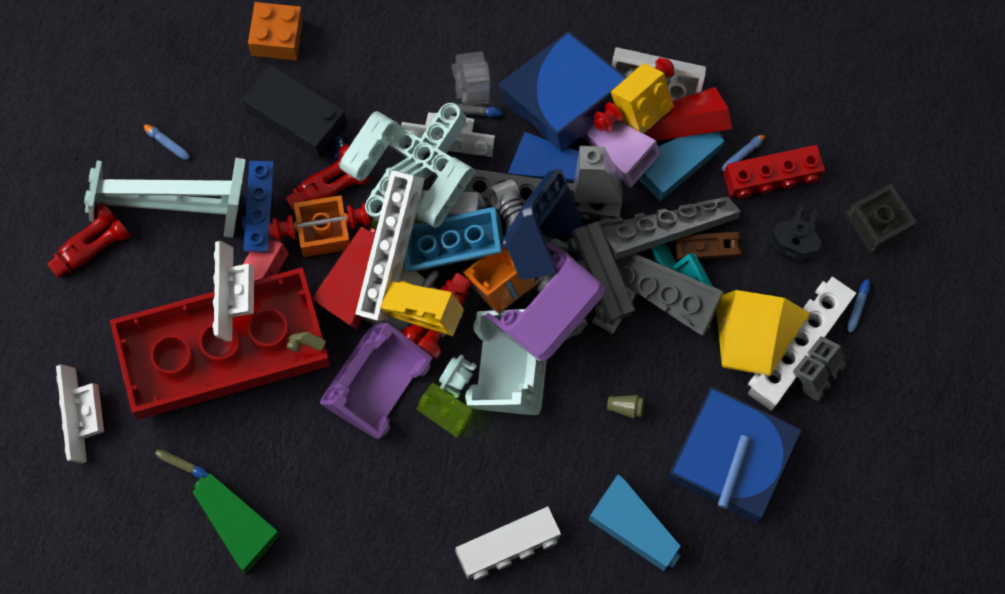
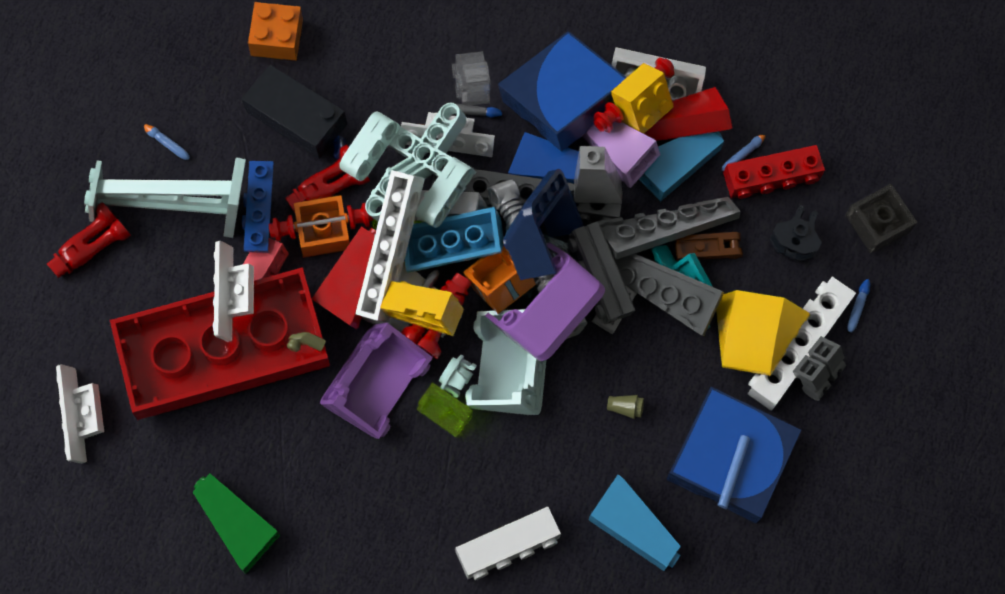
olive piece [155,450,209,478] -> none

